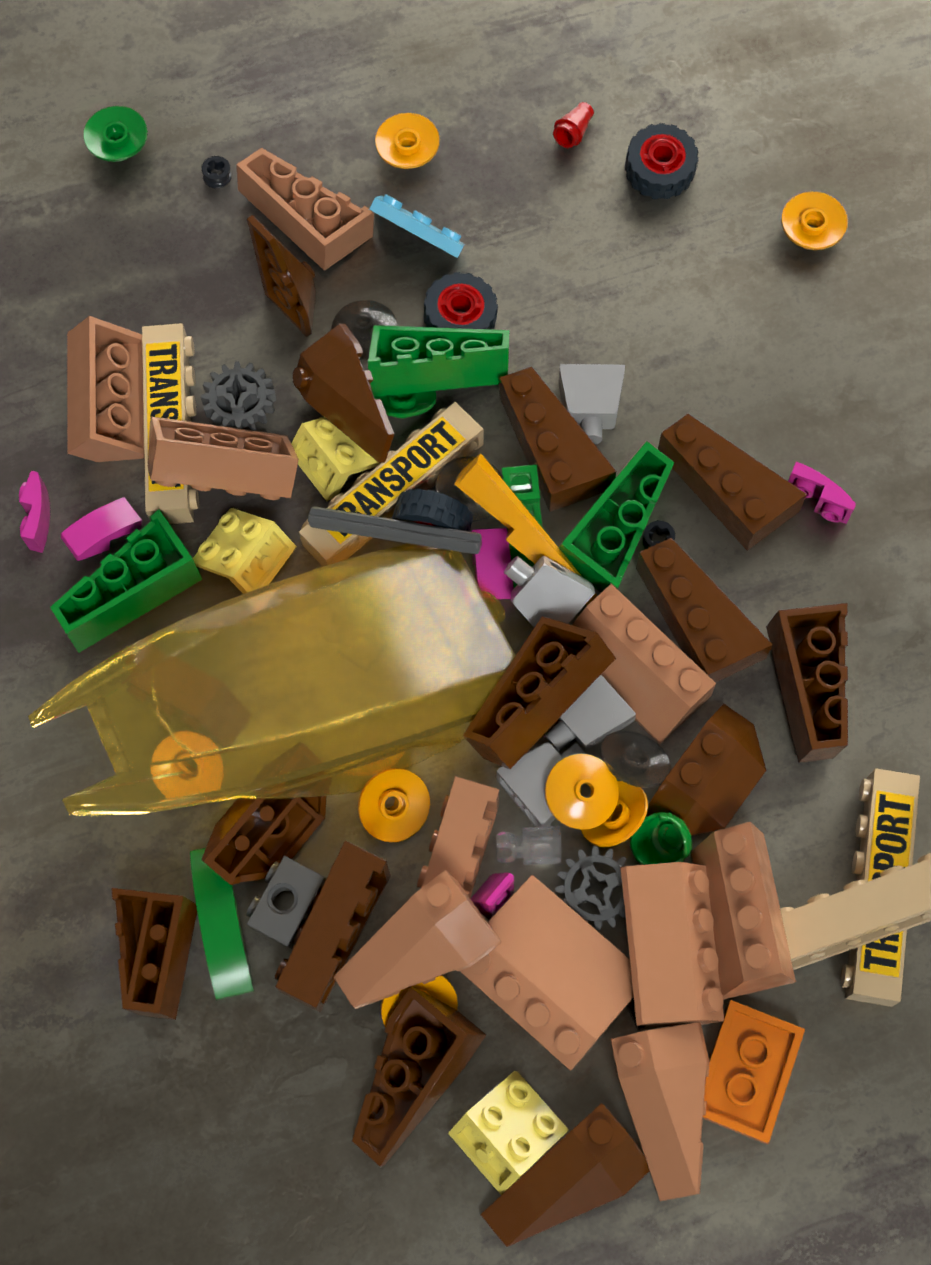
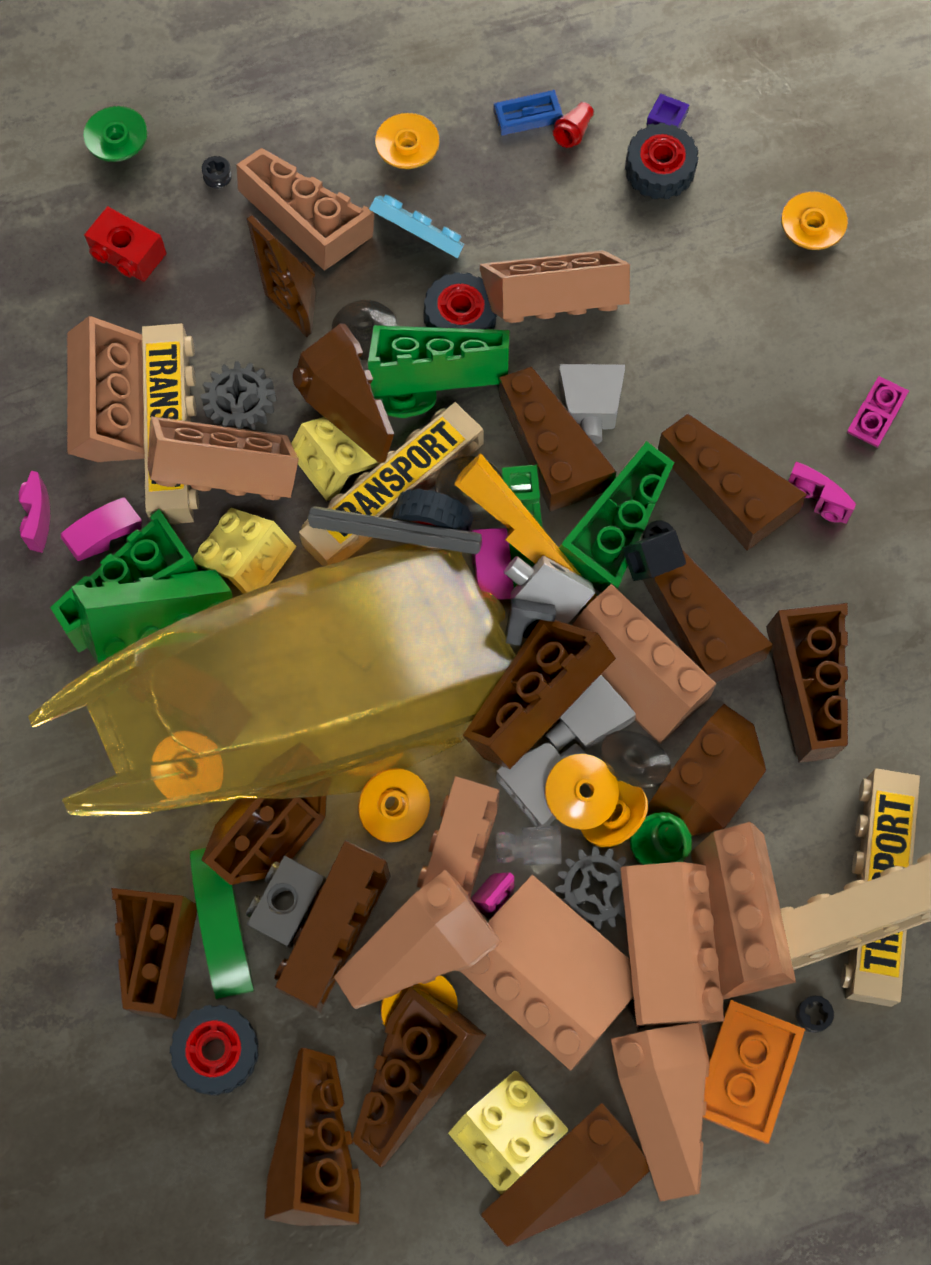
none -> green wedge [71,570,236,668]
none -> red brick [84,206,167,282]
none -> black wheel [170,1005,259,1096]
none -> reddish brown wedge [264,1047,361,1226]
none -> nougat slope [480,250,630,323]
none -> blue tile [494,90,563,136]
none -> black panel [505,598,556,646]
none -> black panel [622,530,686,581]
none -> dark purple plate [646,93,689,129]
none -> black bush [796,995,834,1033]
none -> dark pink slope [847,376,909,448]

